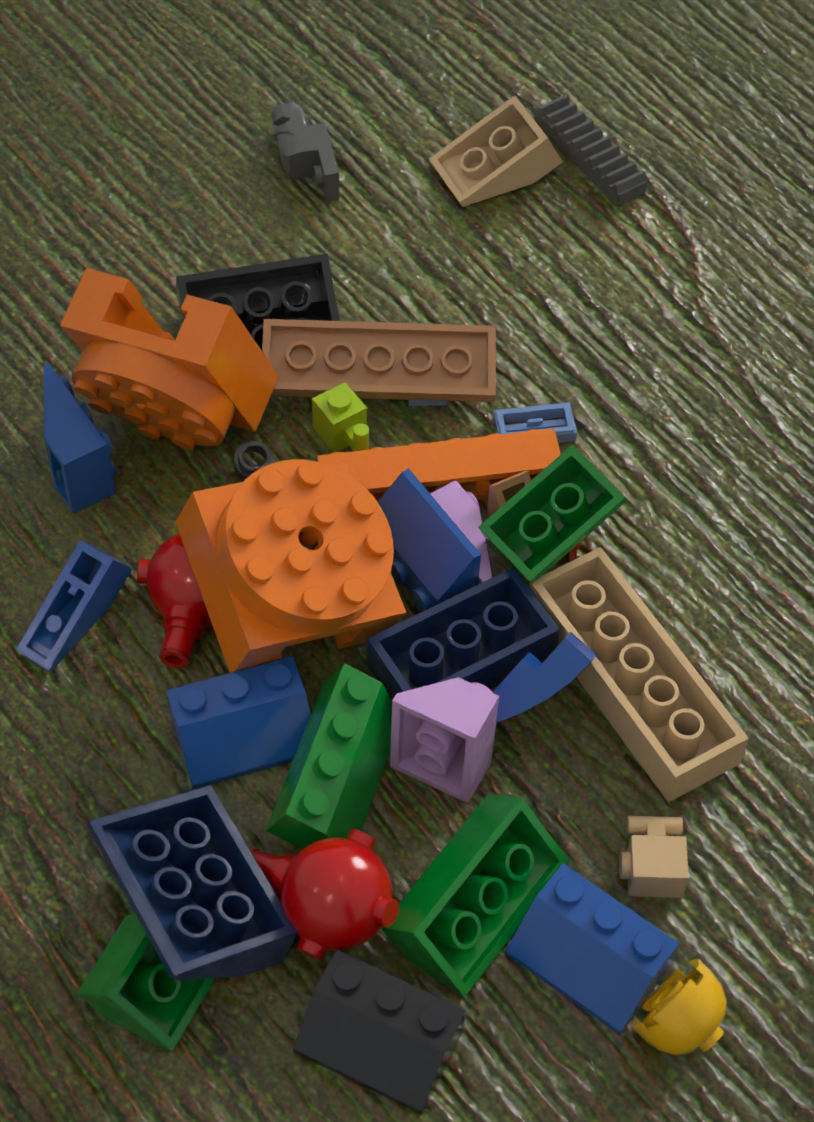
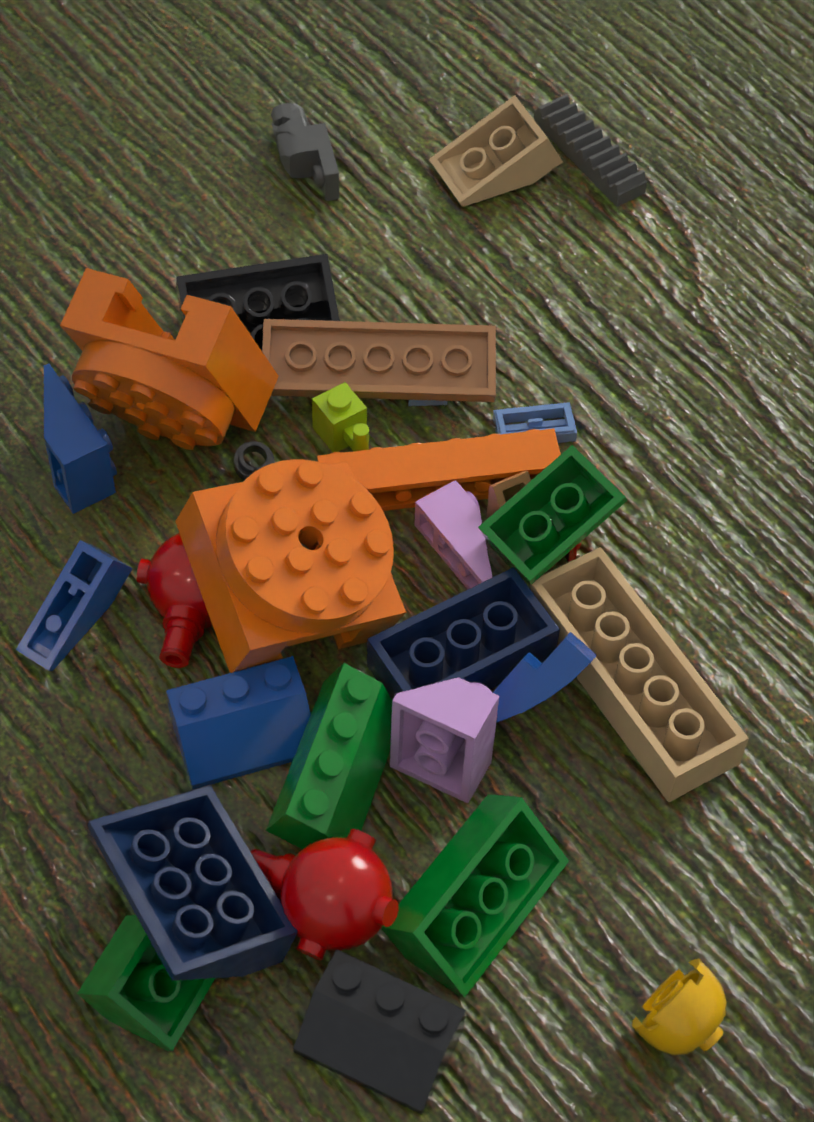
blue slope [378,469,481,612] -> none
blue slope [505,864,679,1035] -> none
tan brick [619,816,689,898] -> none

